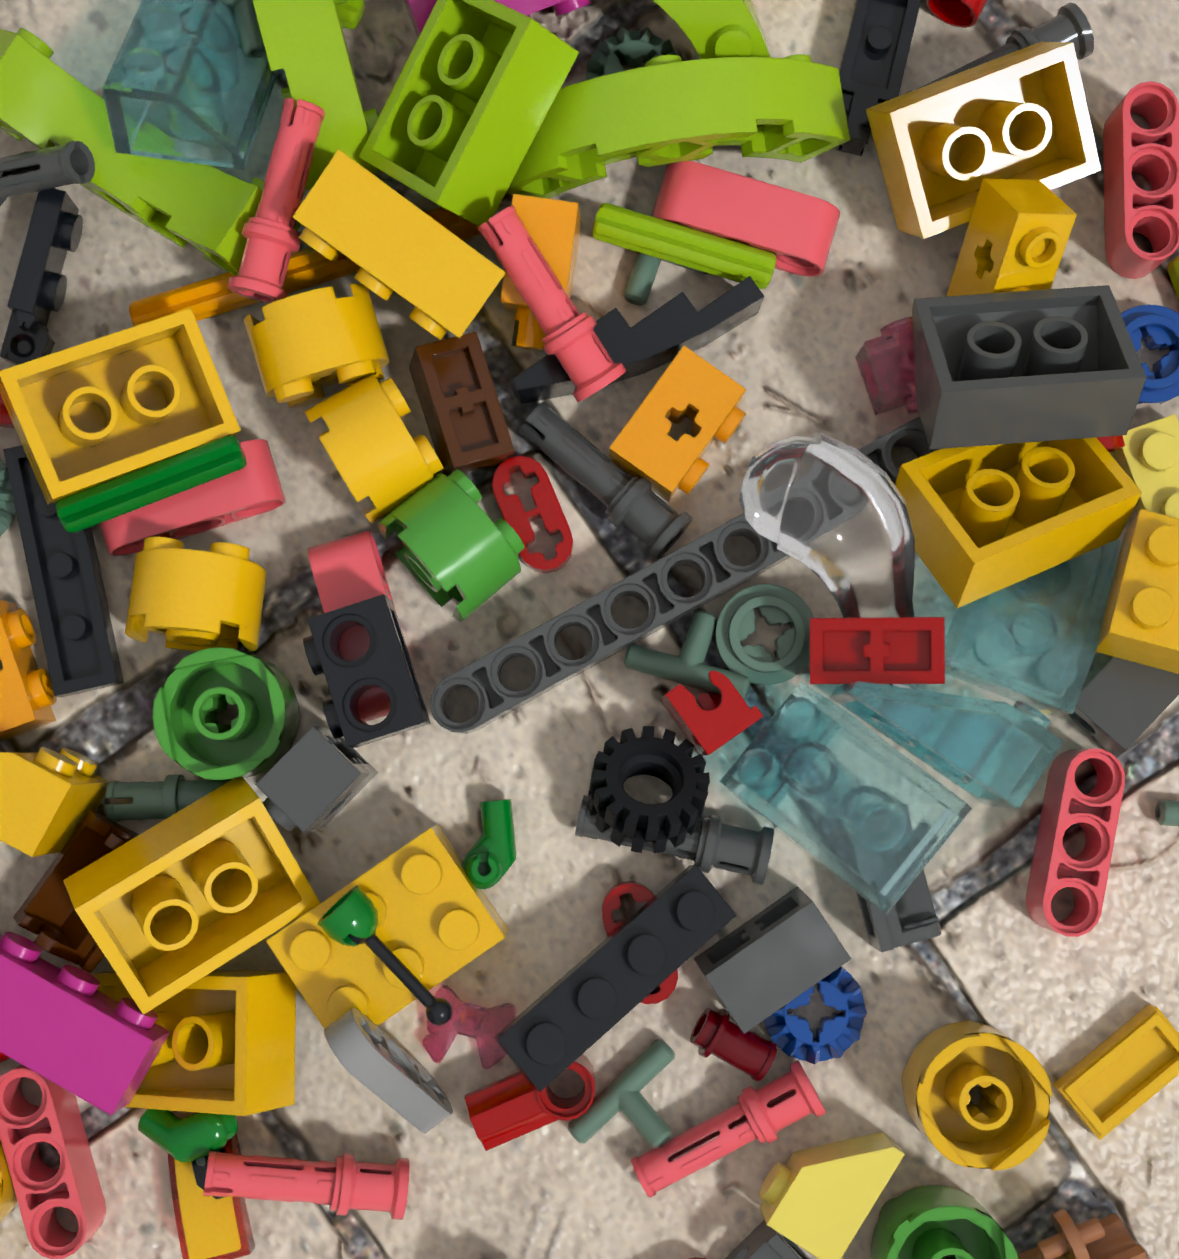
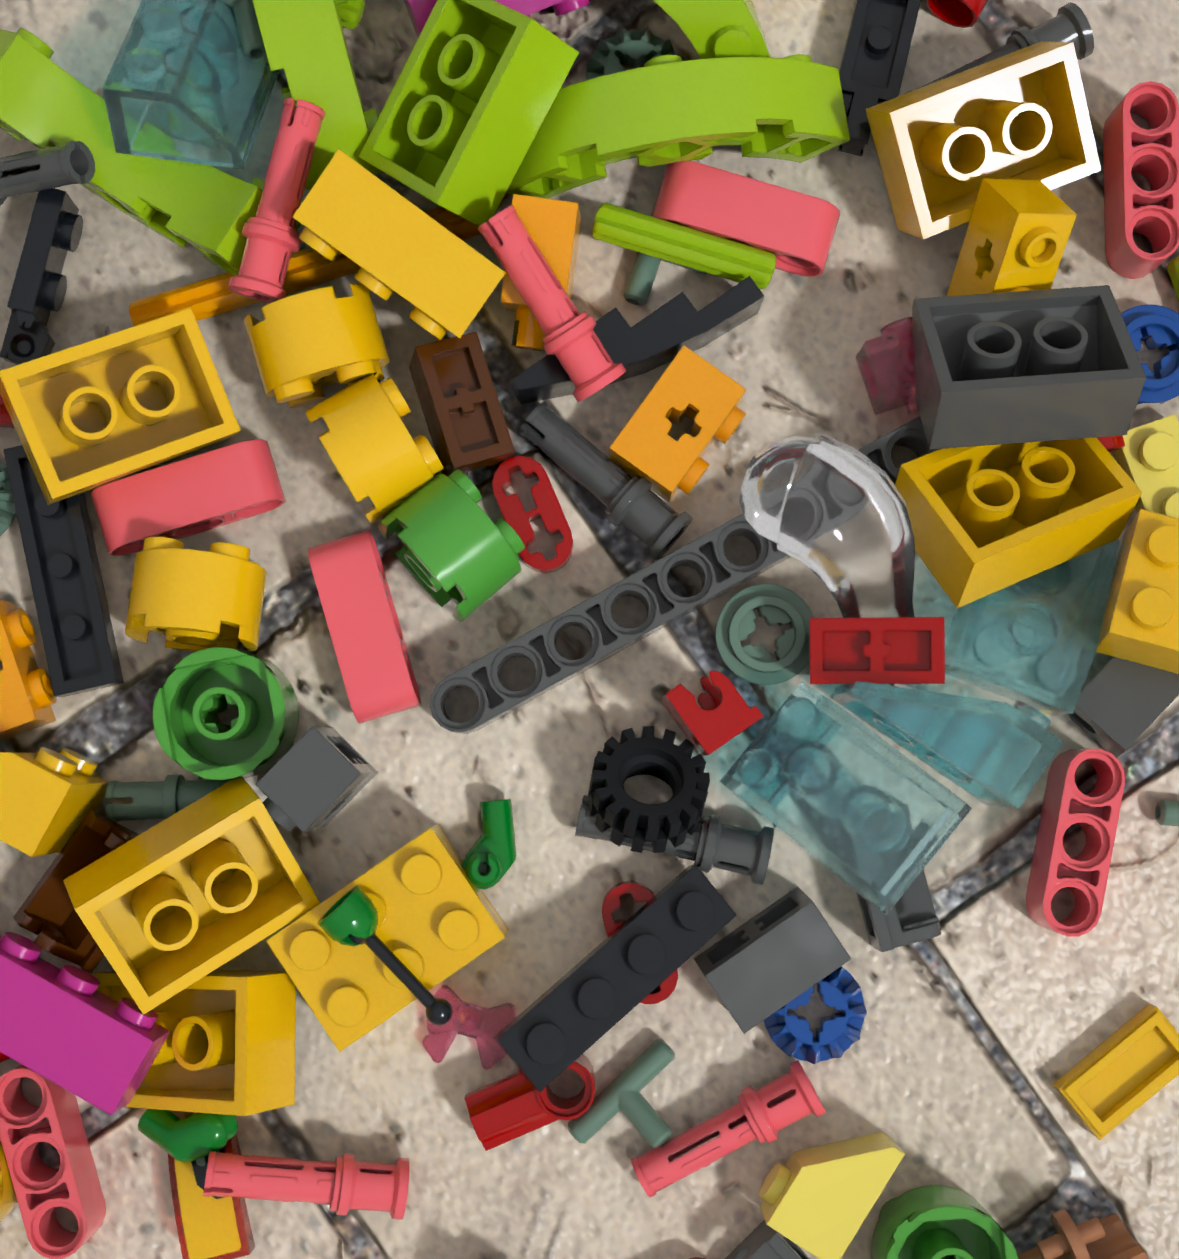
green axle [55,435,247,533] -> none
black brick [303,594,431,748] -> none
light grey beam [324,1007,453,1134] -> none
sand green piece [624,611,751,699] -> none
dark red pin [690,1008,777,1082] -> none
yellow brick [901,1020,1052,1171] -> none

